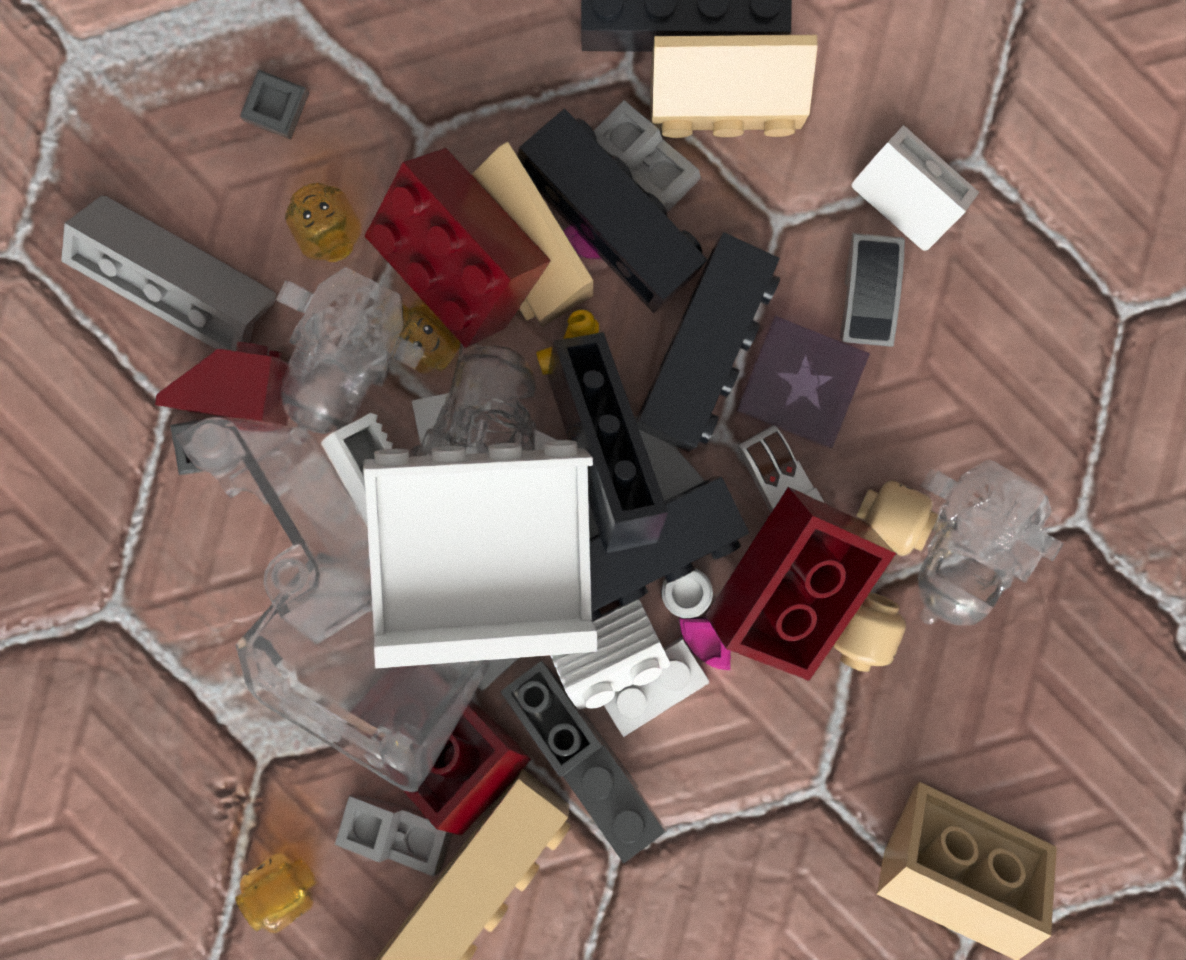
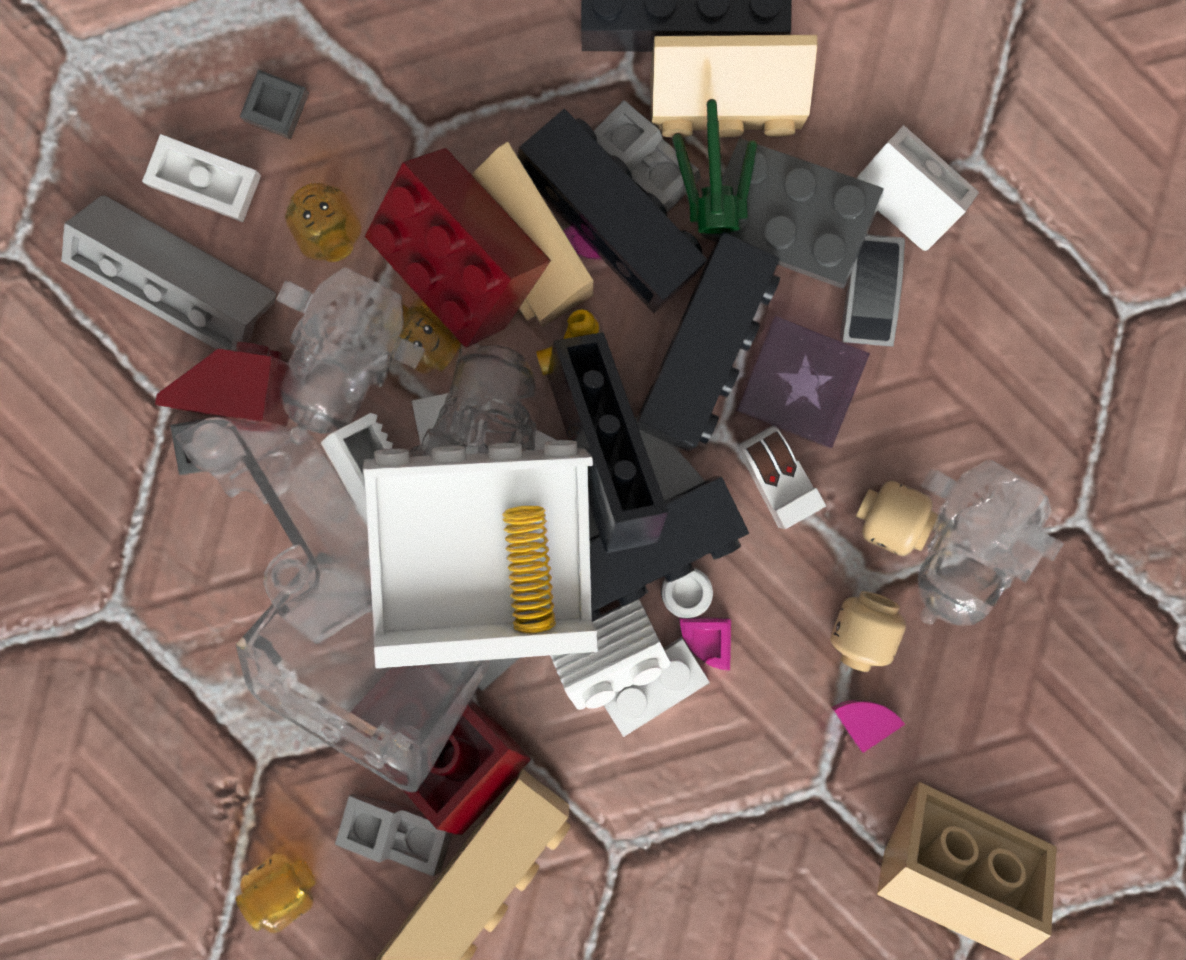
dark grey slope [500,661,667,864] -> none
dark red brick [706,487,896,681] -> none
none -> white plate [142,134,261,222]
none -> yellow piece [502,506,556,633]
none -> dark green plant [672,99,757,234]
none -> dark grey plate [701,138,884,289]
none -> dark pink tile [832,700,905,753]

